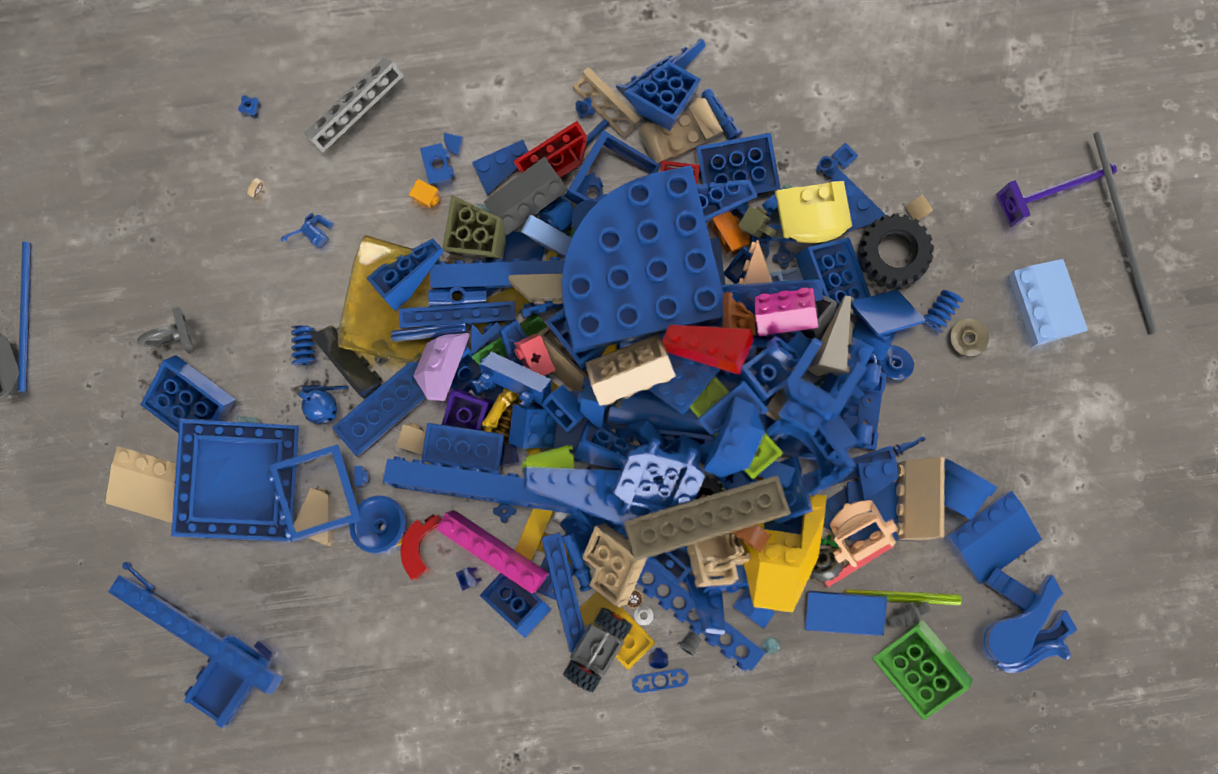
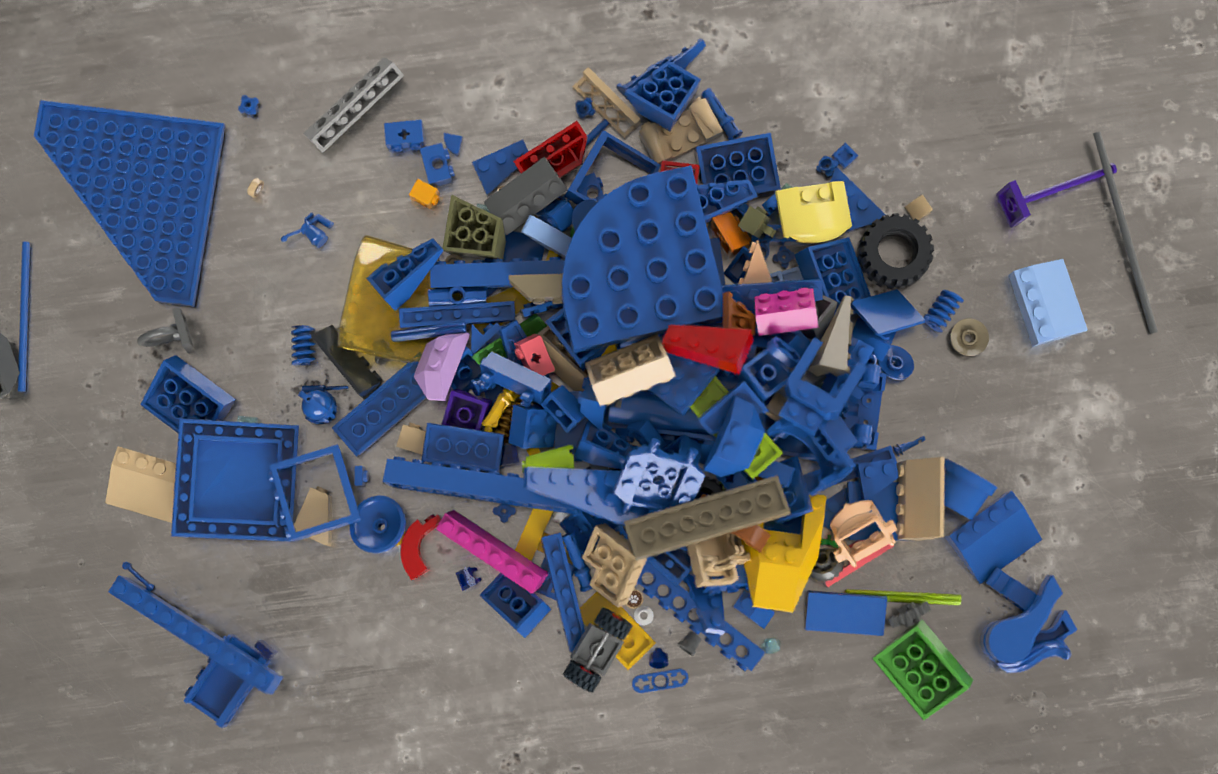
none -> blue plate [34,100,226,307]
none -> blue brick [384,120,426,152]

